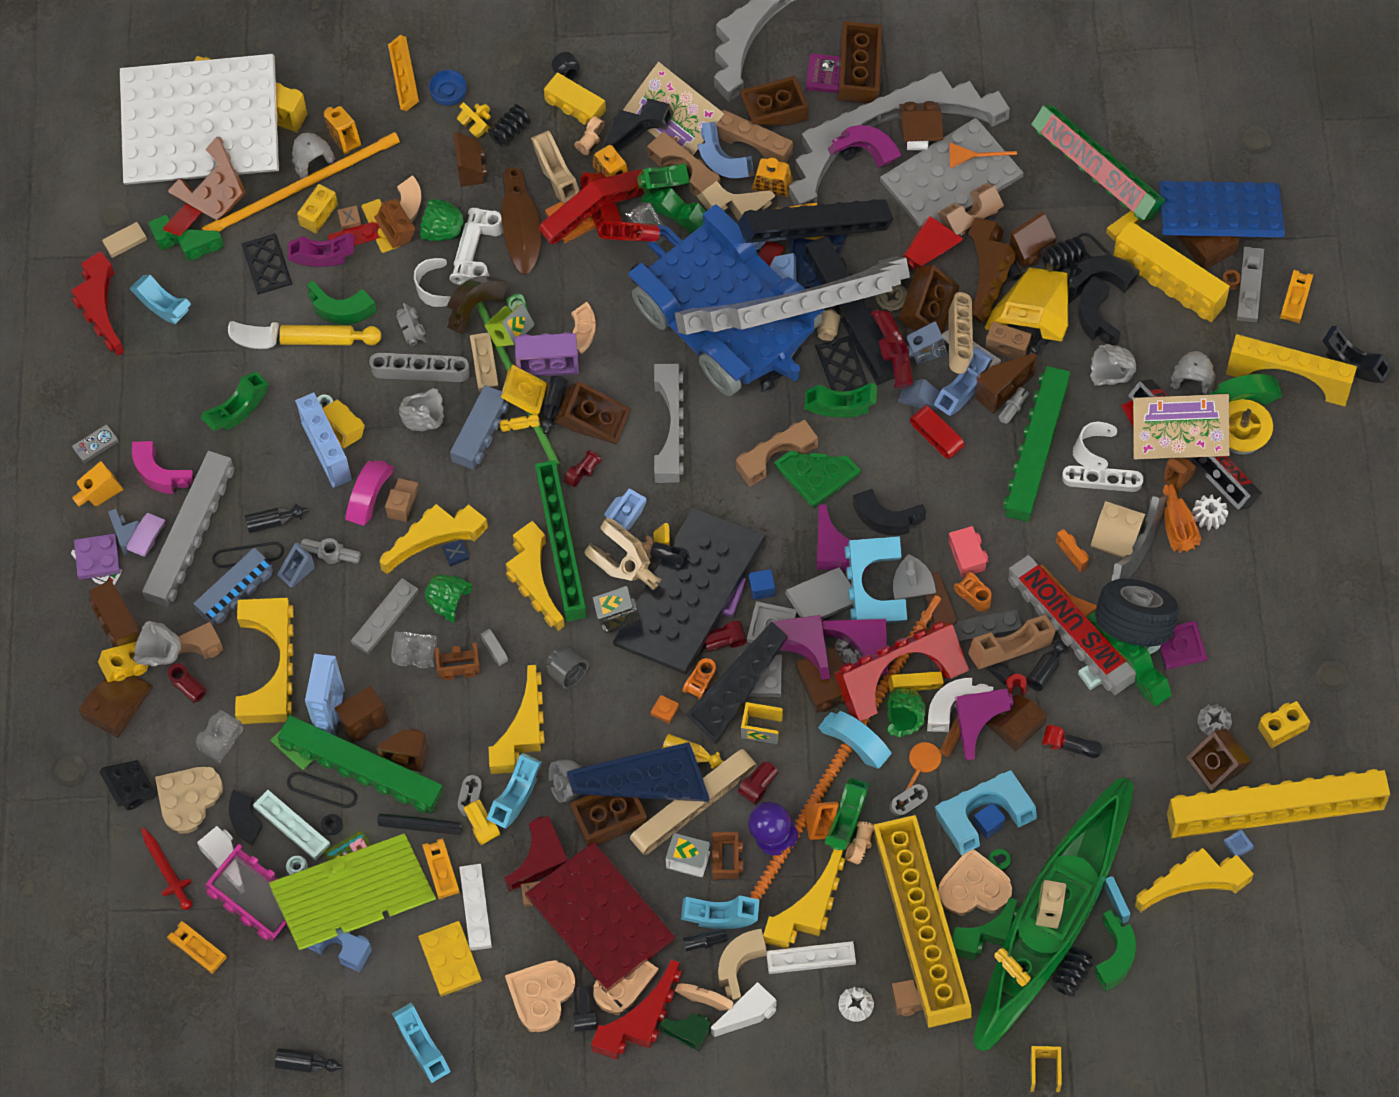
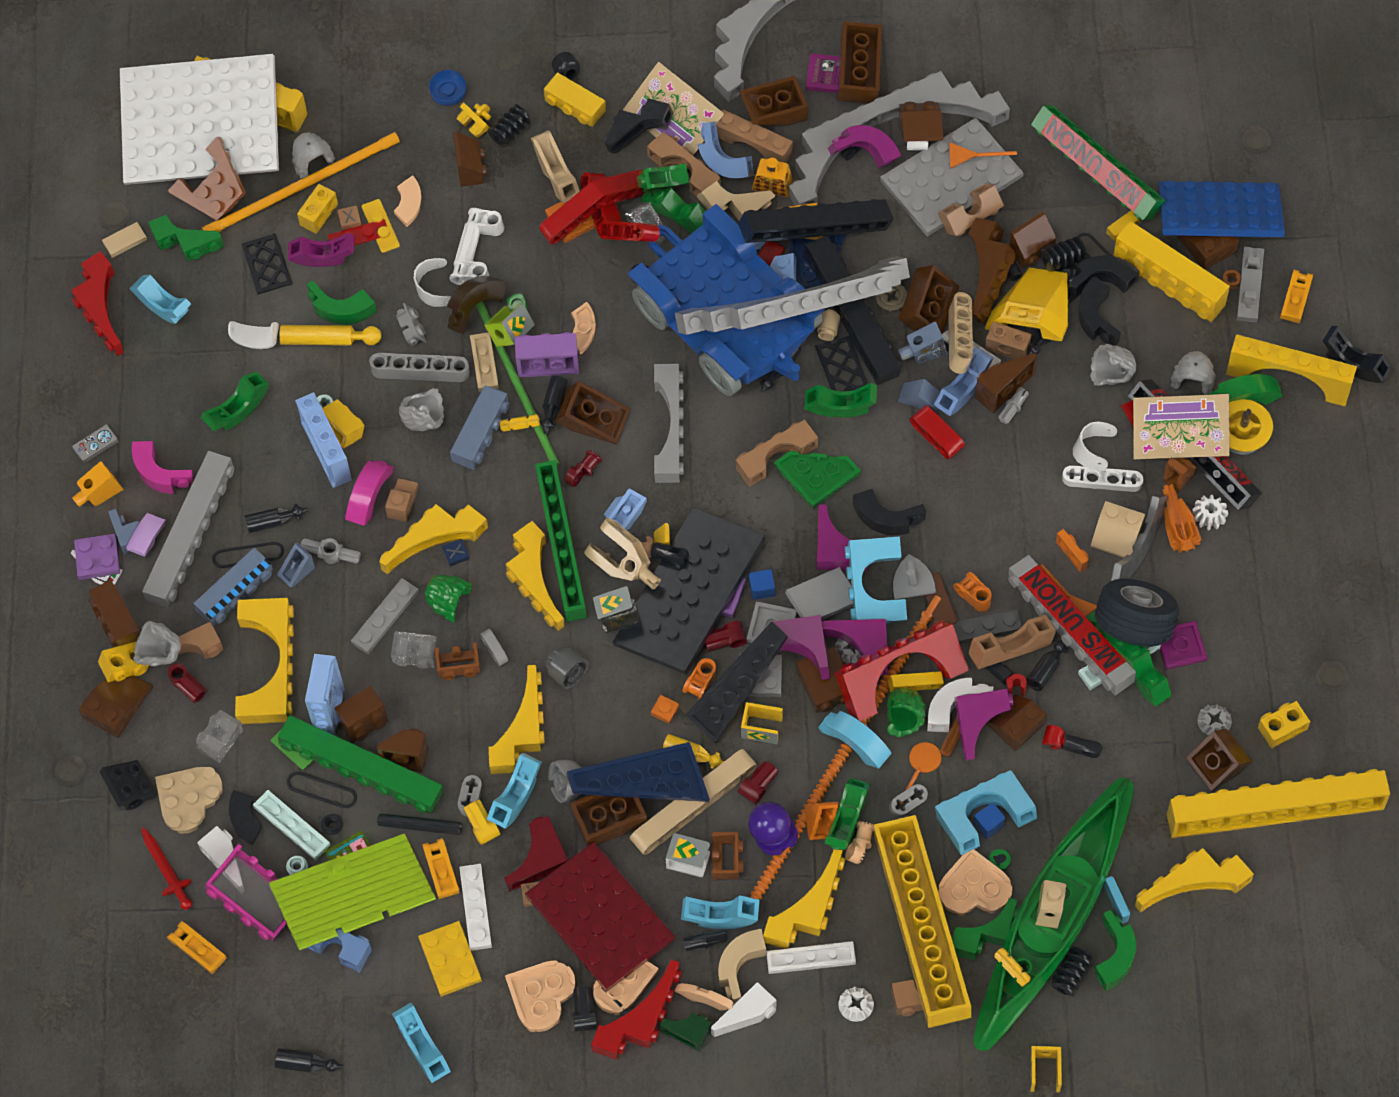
red piece [163,203,202,236] -> none
light orange torso [324,106,361,154] -> none
dark orange window [374,198,415,248] -> none
light orange plate [388,35,419,111] -> none
green hair [420,199,464,242] -> none
reddish brown plant [501,167,541,275] -> none
yellow plate [501,364,547,415] -> none
light nougat connector [574,116,605,155] -> none
light orange torso [593,145,628,177] -> none
dark red plate [871,310,913,389] -> none
red slope [901,216,963,269] -> none
coral brick [948,526,988,578] -> none
green brick [1003,366,1070,523] -> none
medium blue tile [1223,829,1254,857] -> none

